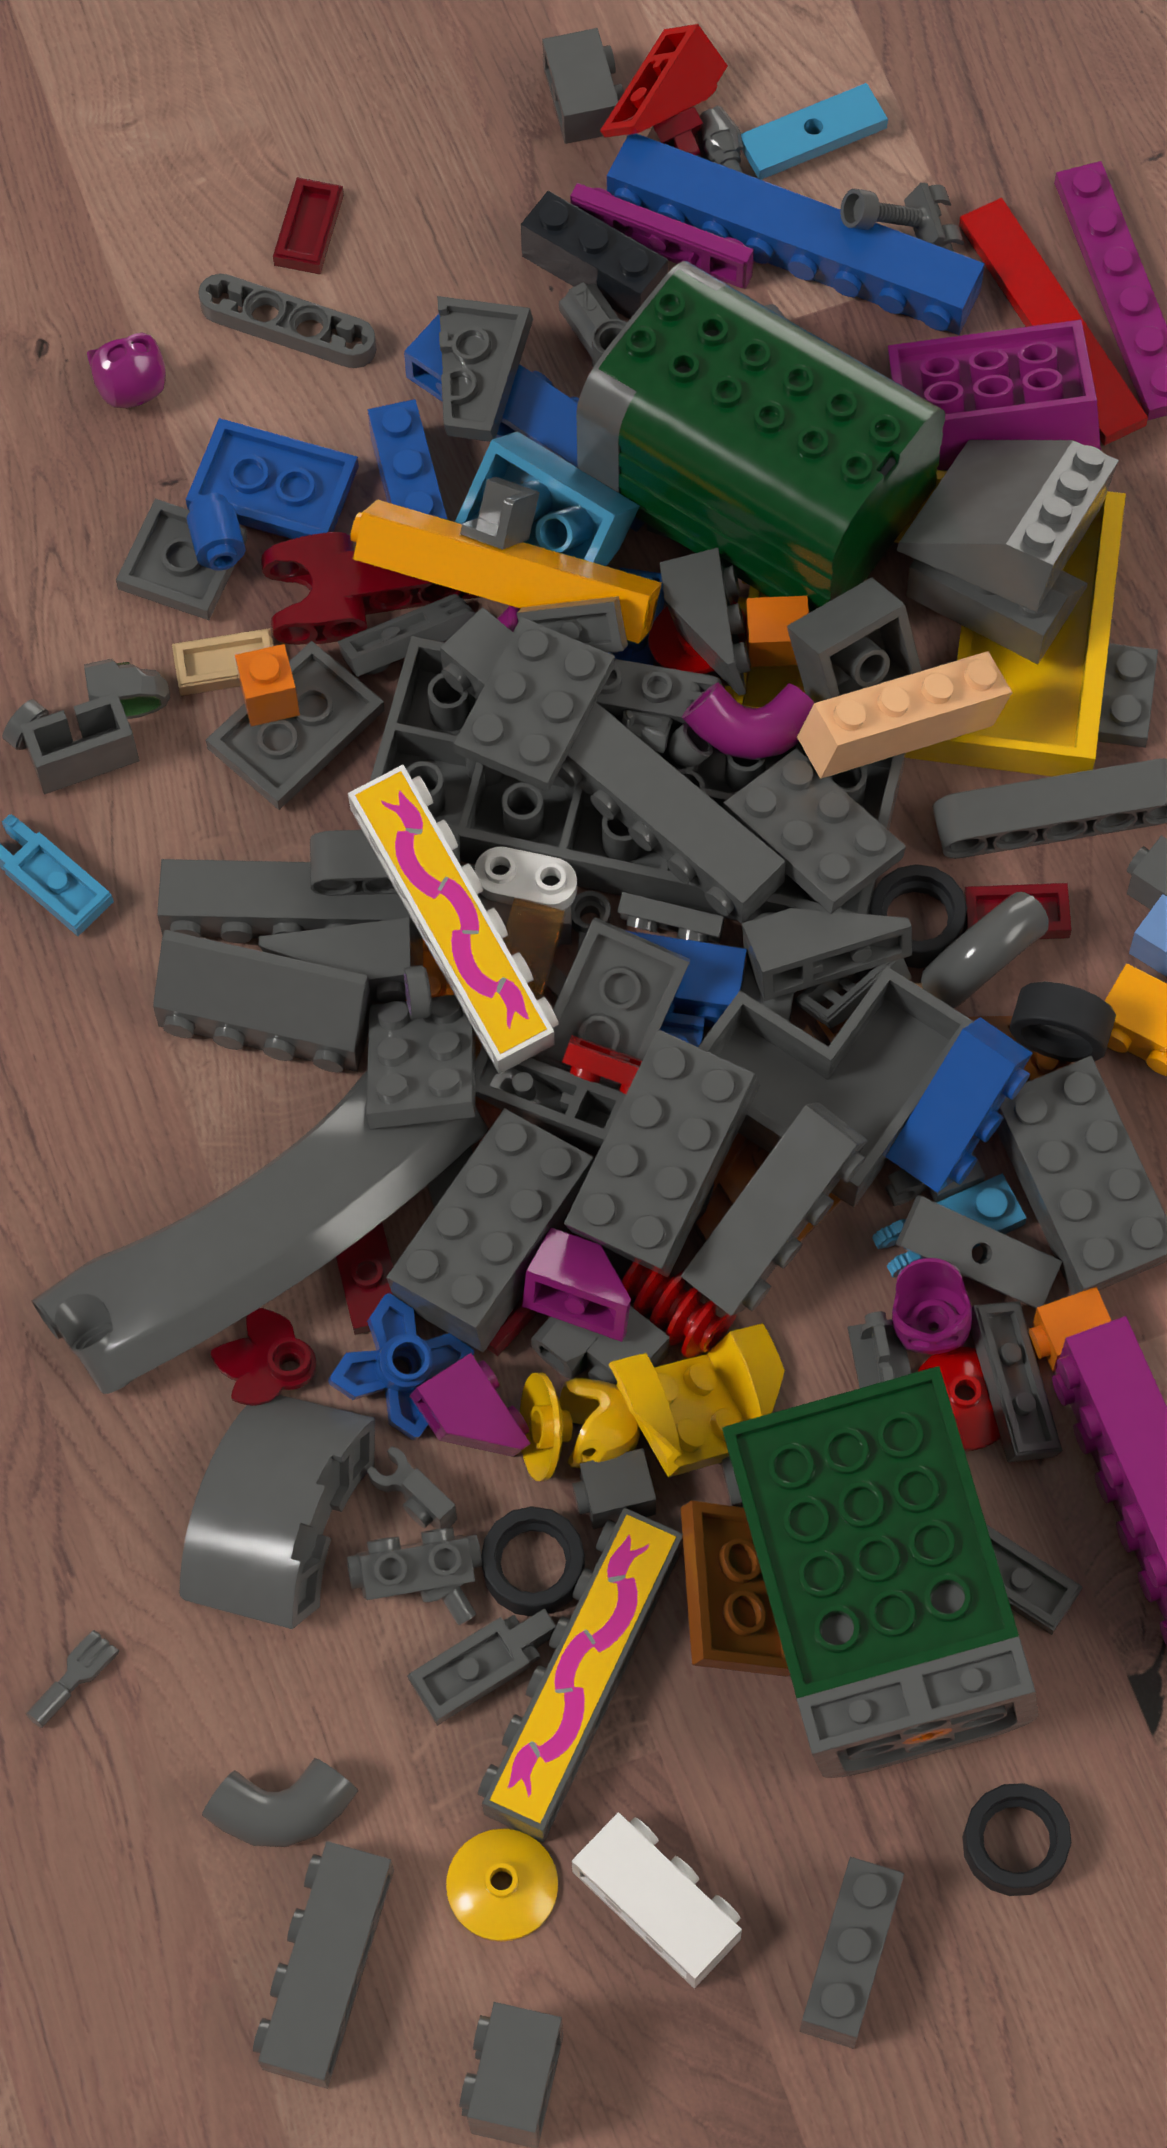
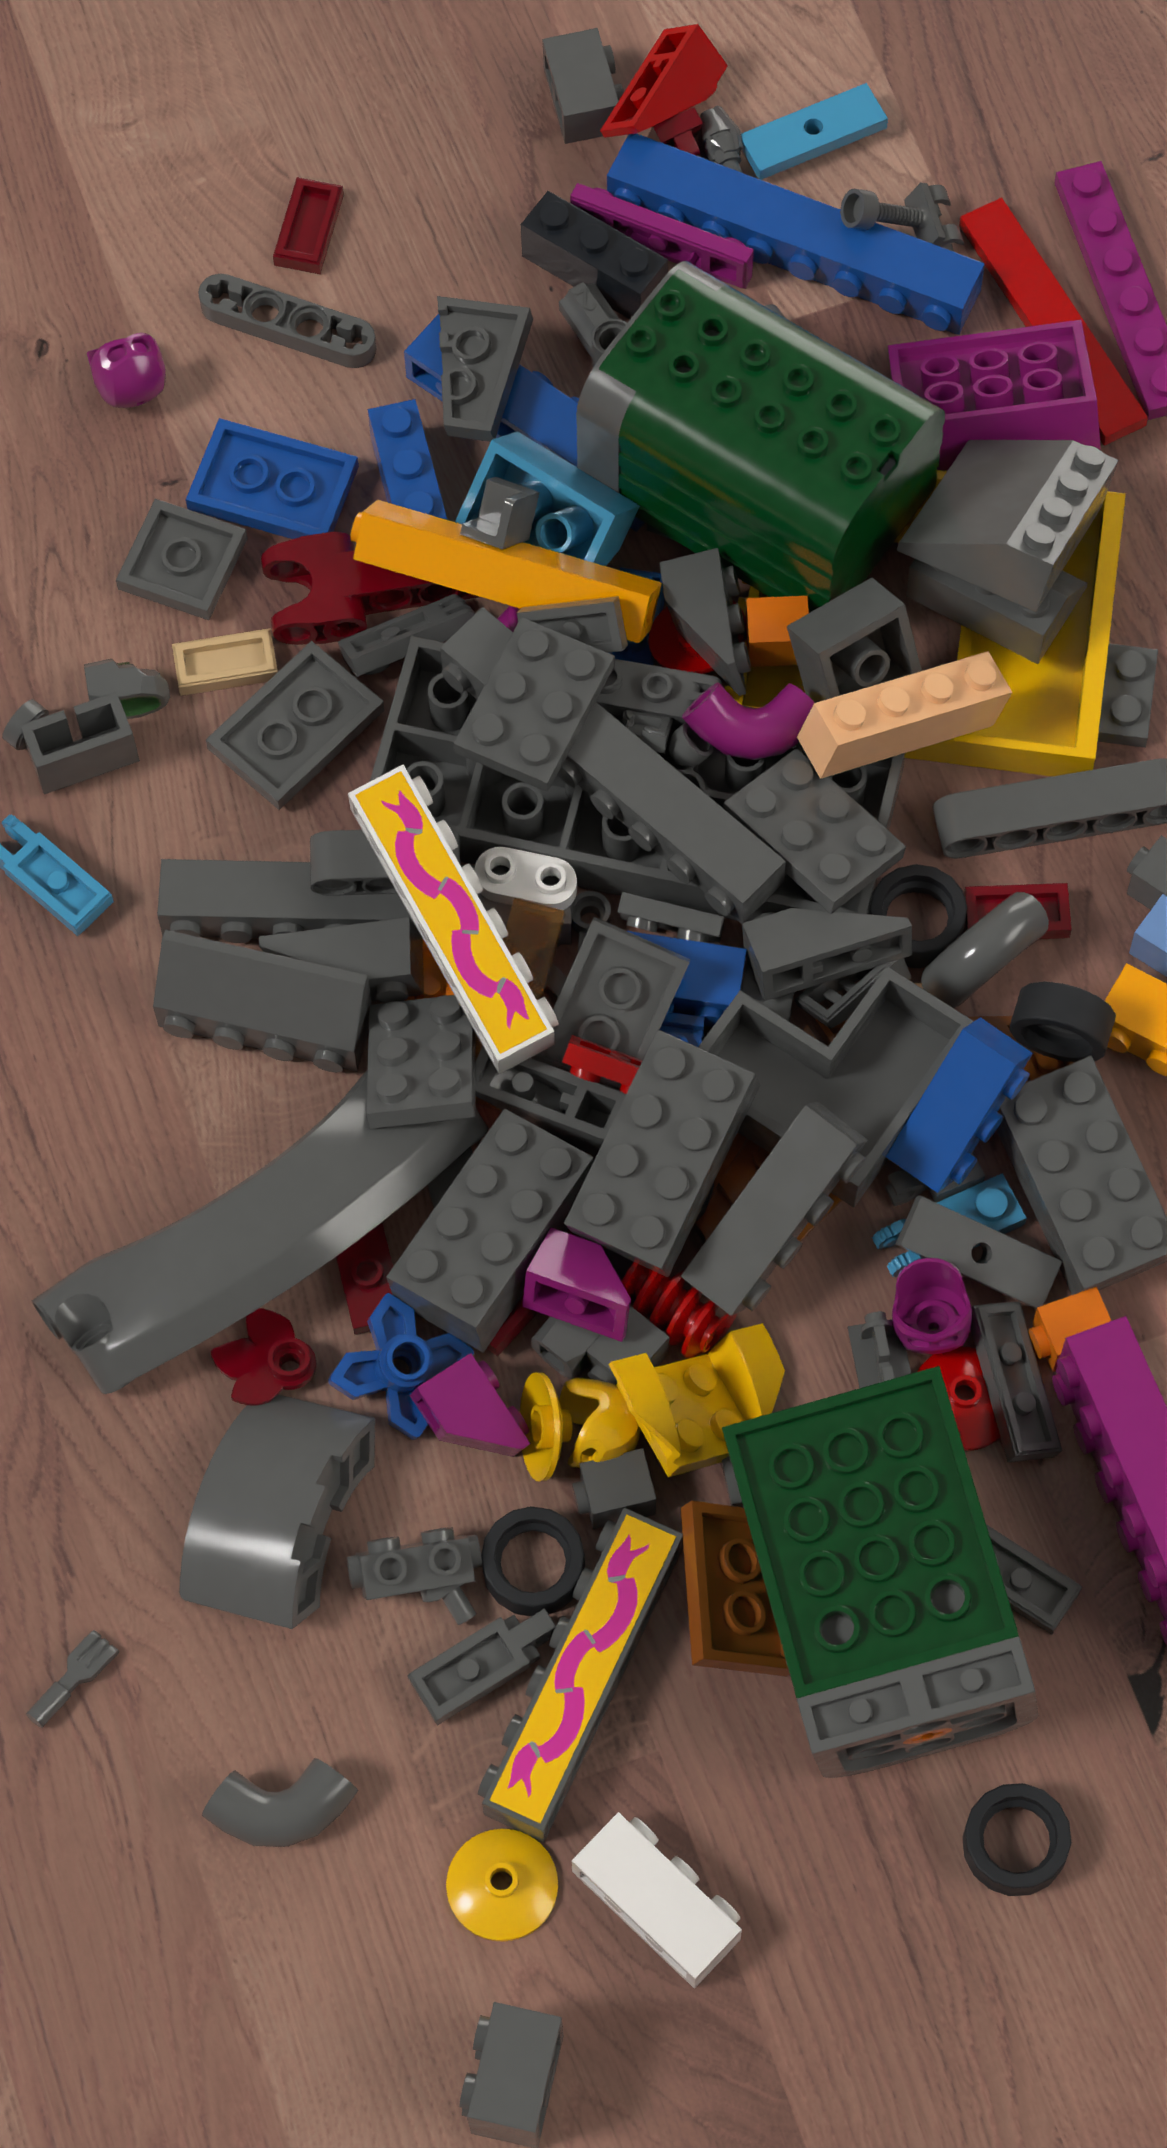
blue brick [187,493,246,571] -> none
orange brick [235,644,300,727] -> none
dark grey brick [253,1841,394,2089] -> none
dark grey plate [367,1446,457,1529] -> none
dark grey tile [403,965,432,1020] -> none
dark grey brick [800,1856,905,2049] -> none

